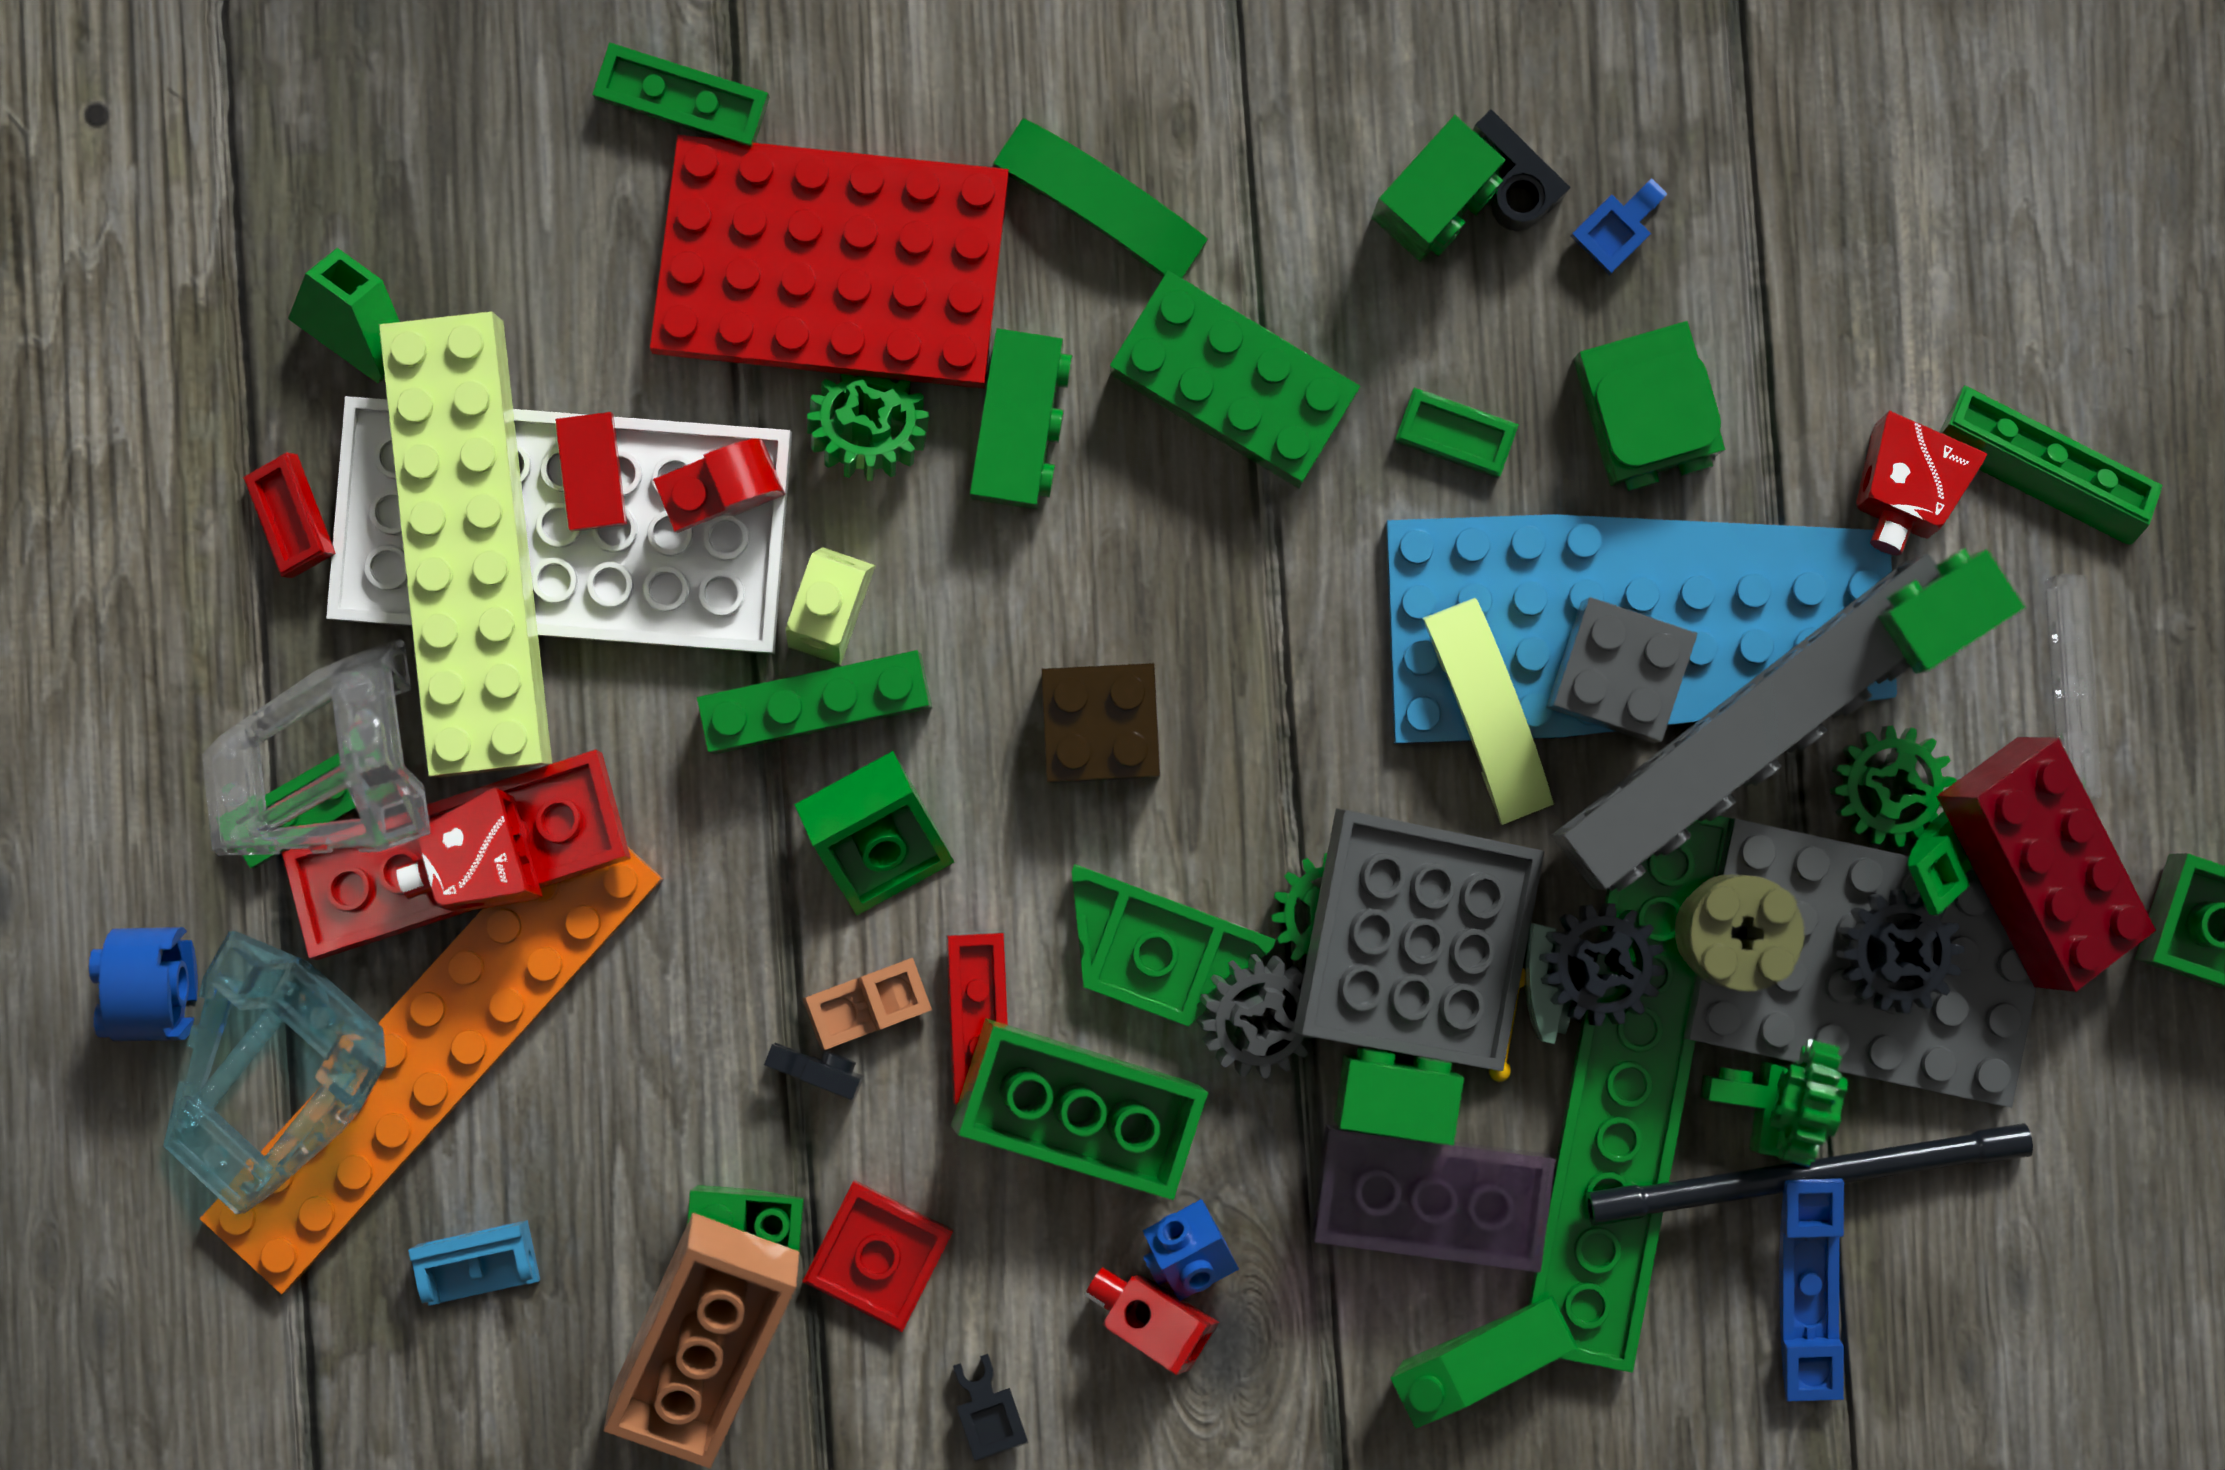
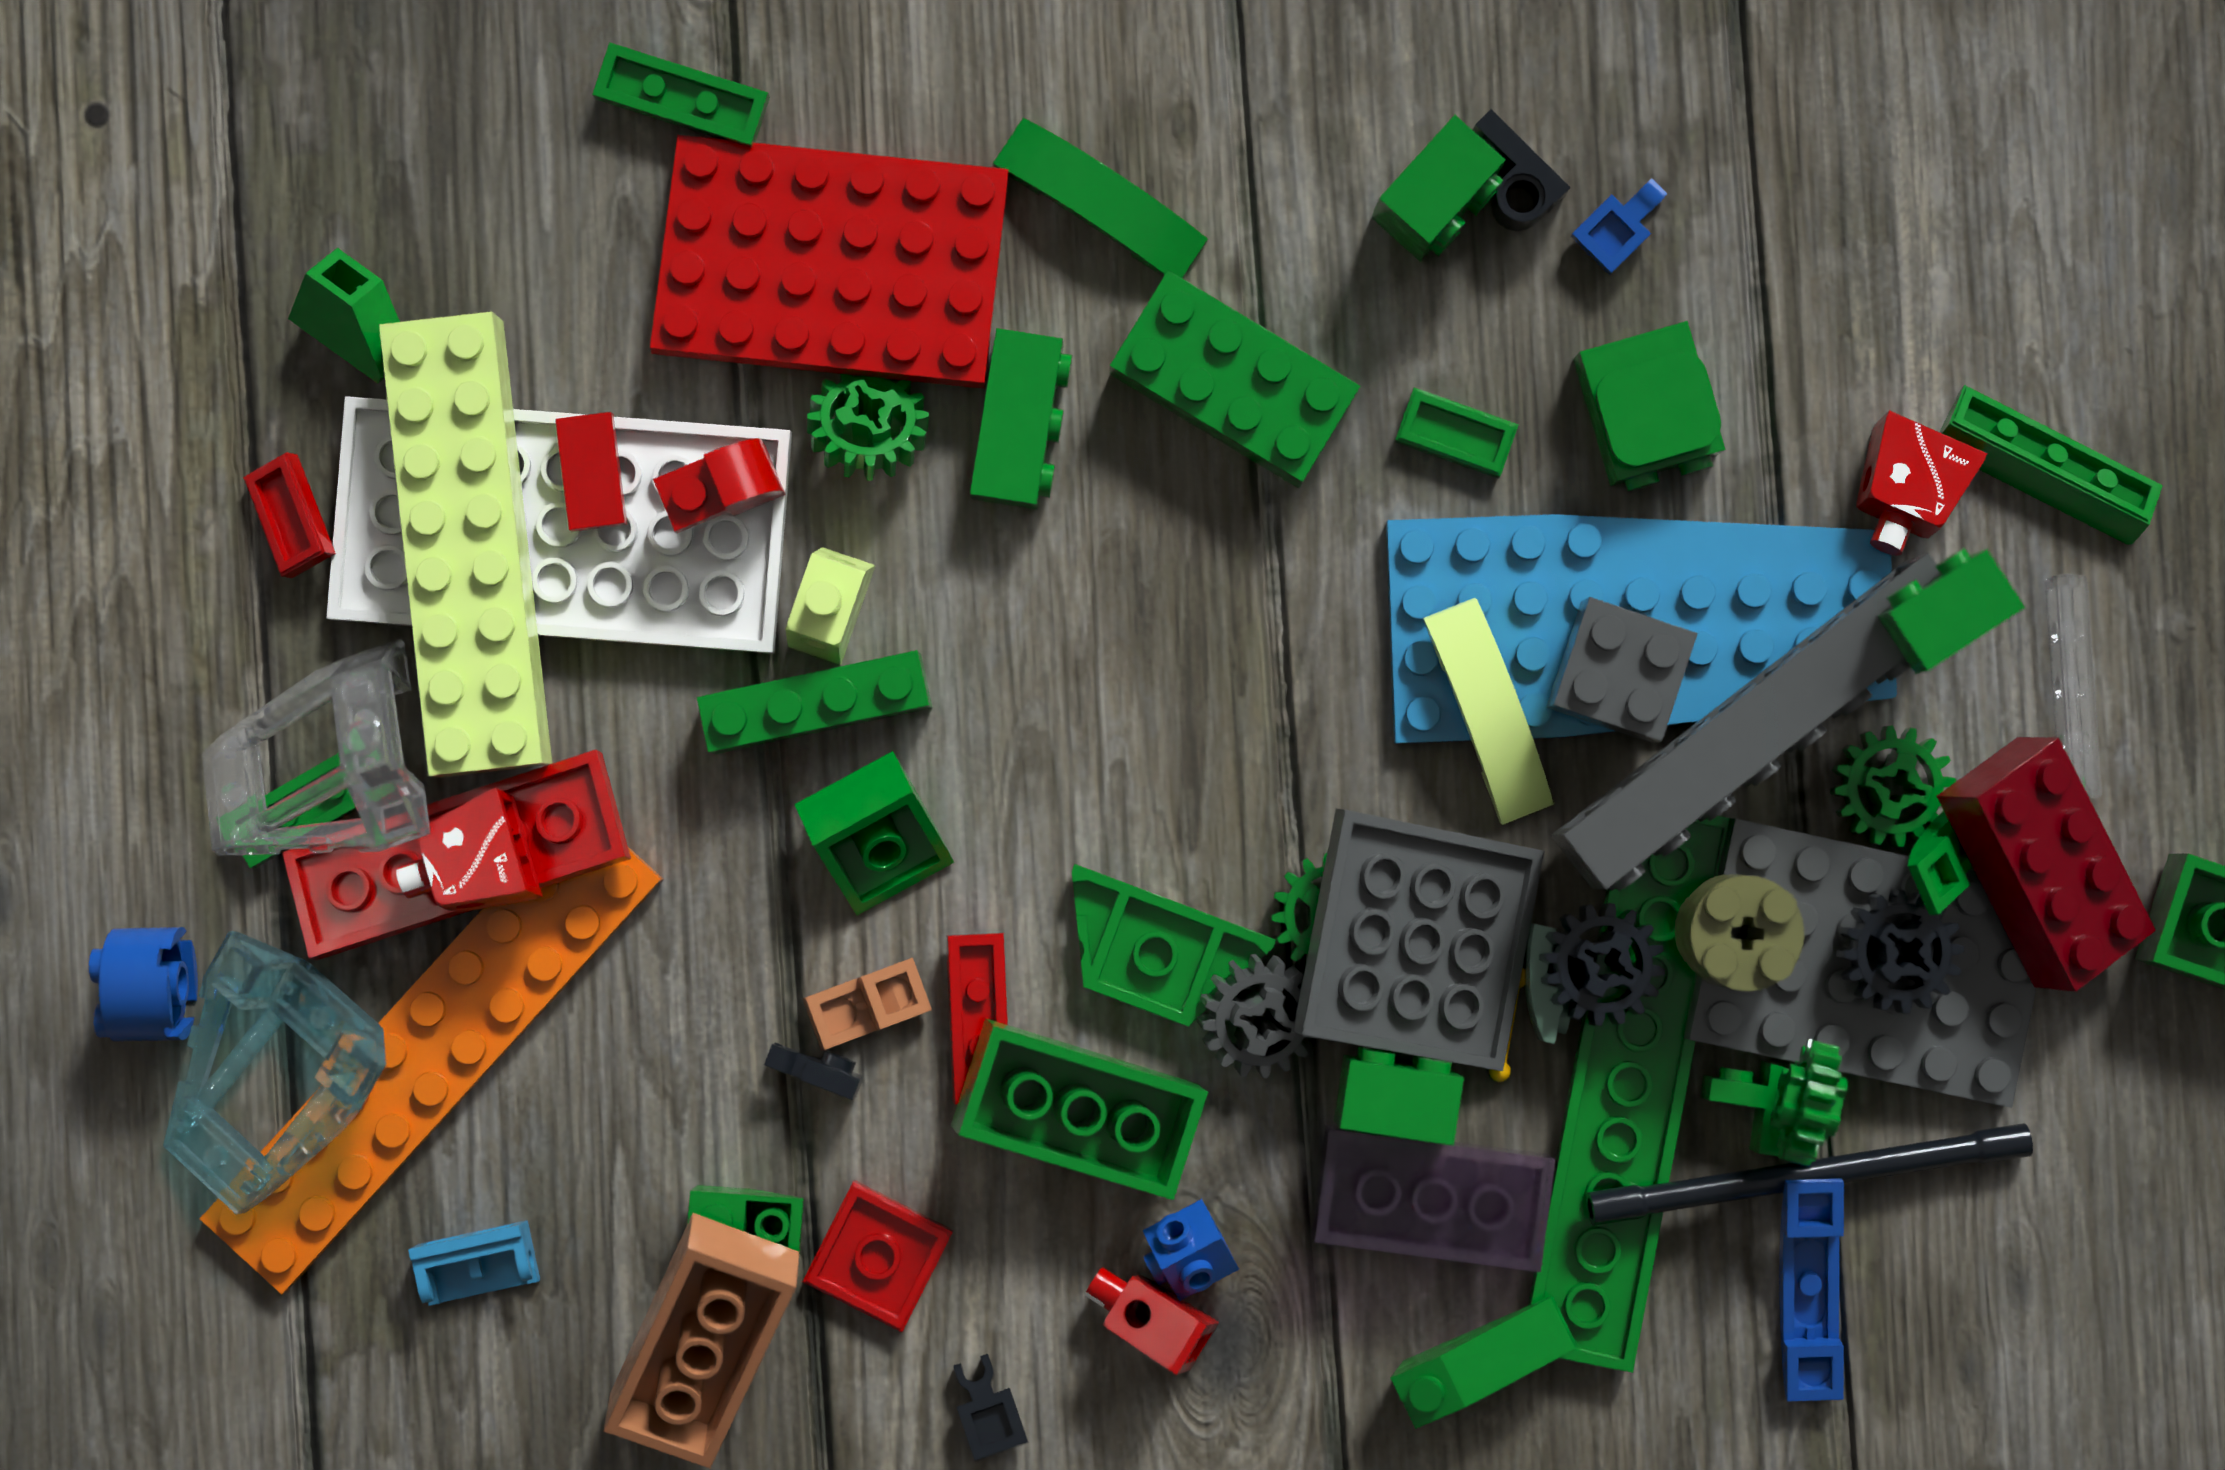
dark brown brick [1042,663,1160,783] -> none

